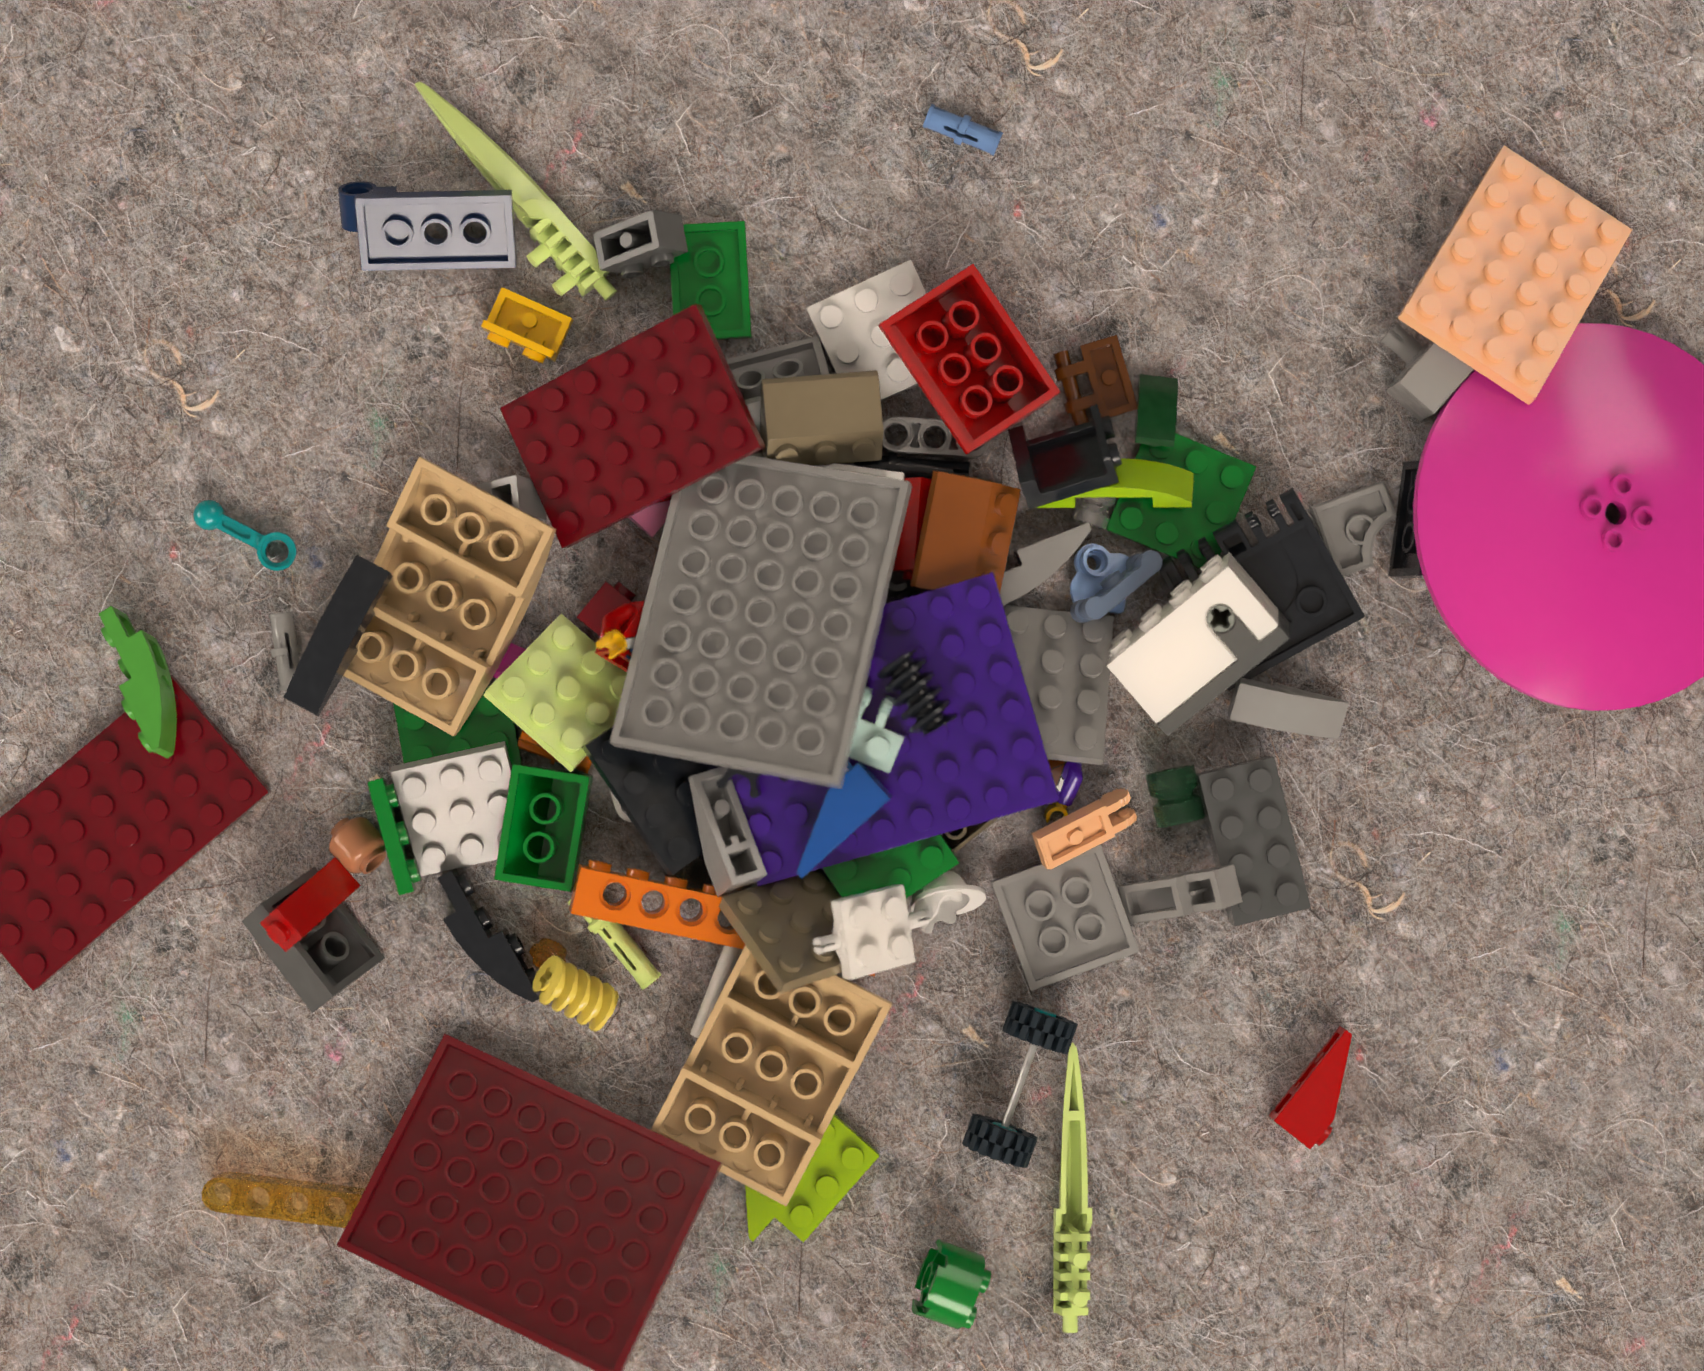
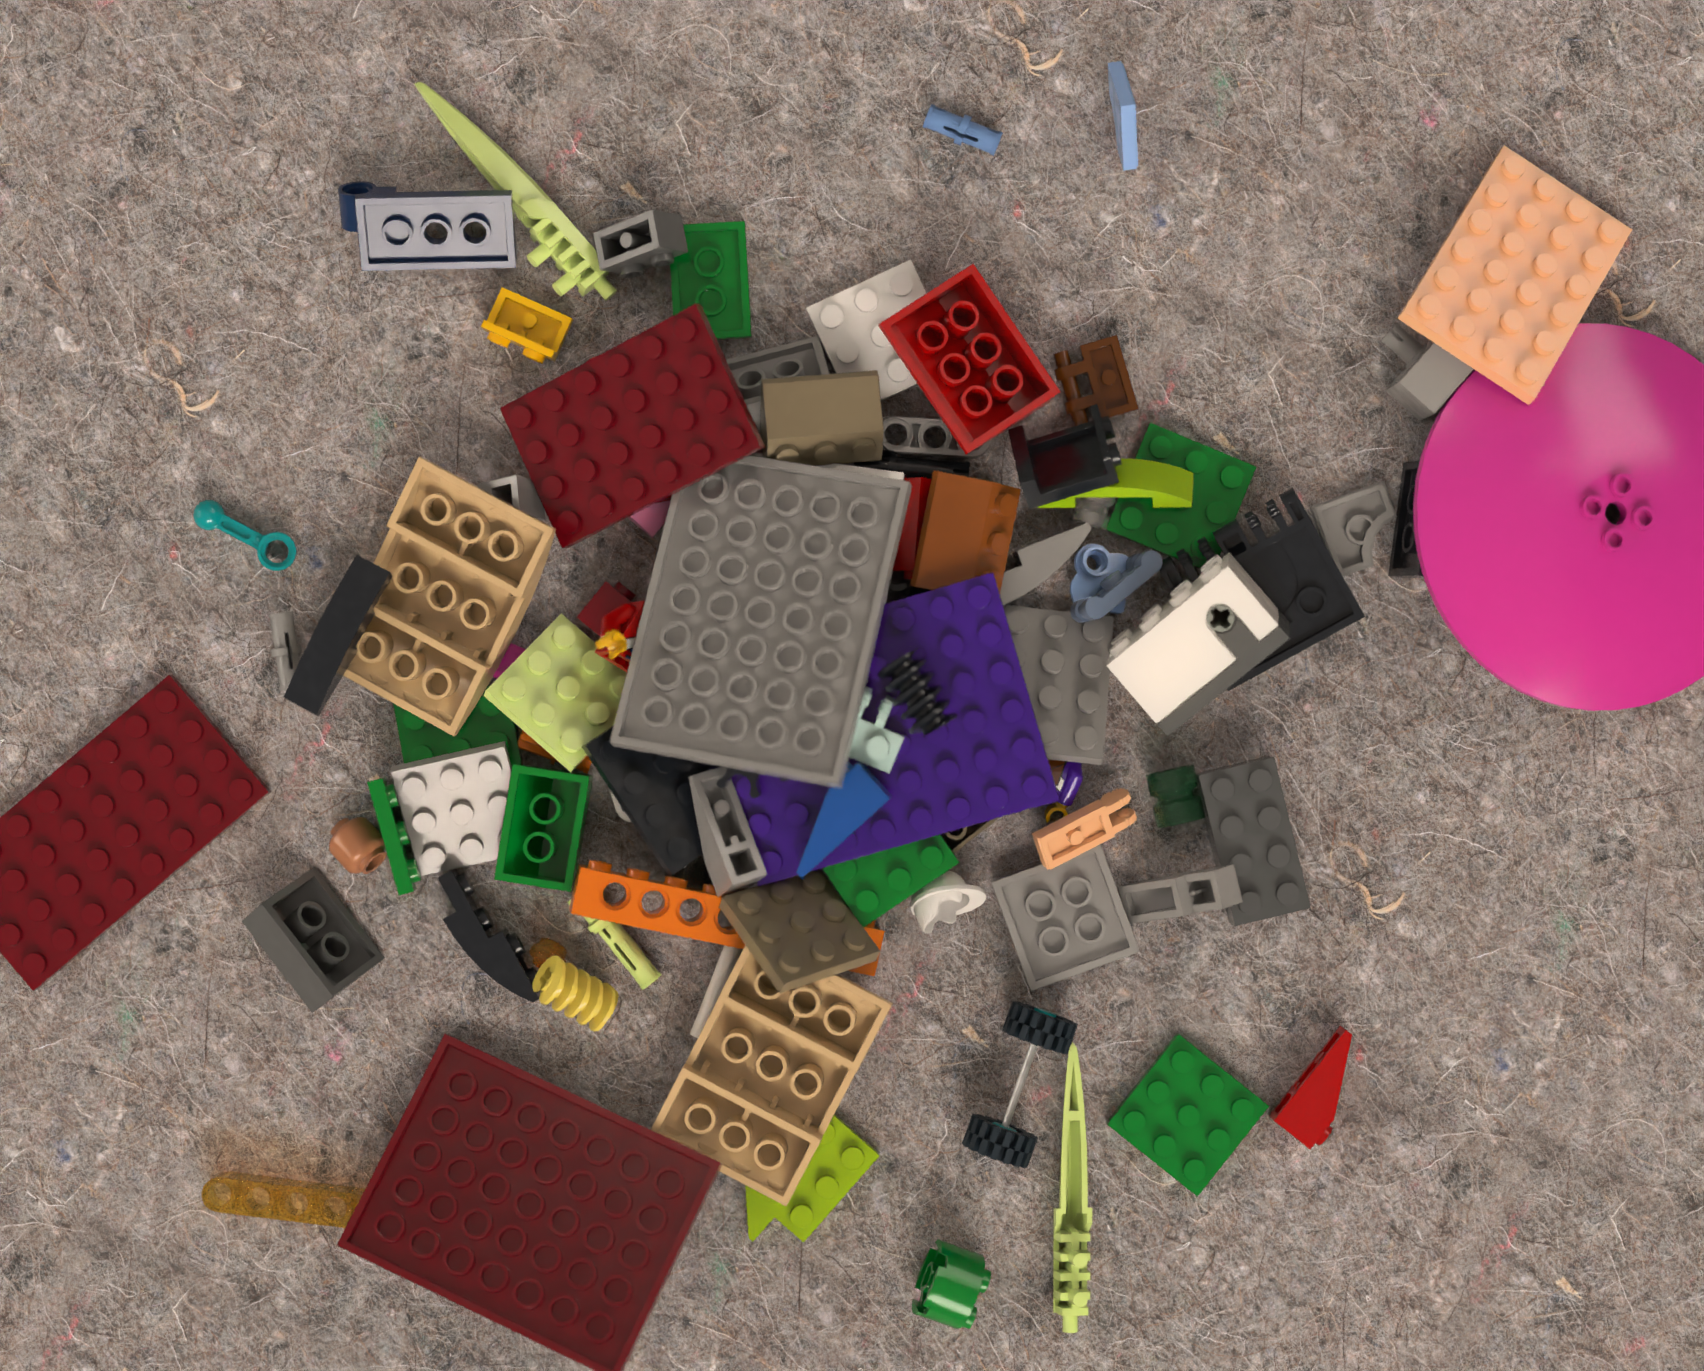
bright green slope [99,606,177,758] -> none
red brick [260,857,361,952] -> none
white plate [813,884,931,980] -> none
dark green slope [1135,374,1178,447] -> none
light grey slope [1228,677,1349,739] -> none
none -> green plate [1106,1033,1269,1197]
none -> light blue tile [1108,61,1138,171]

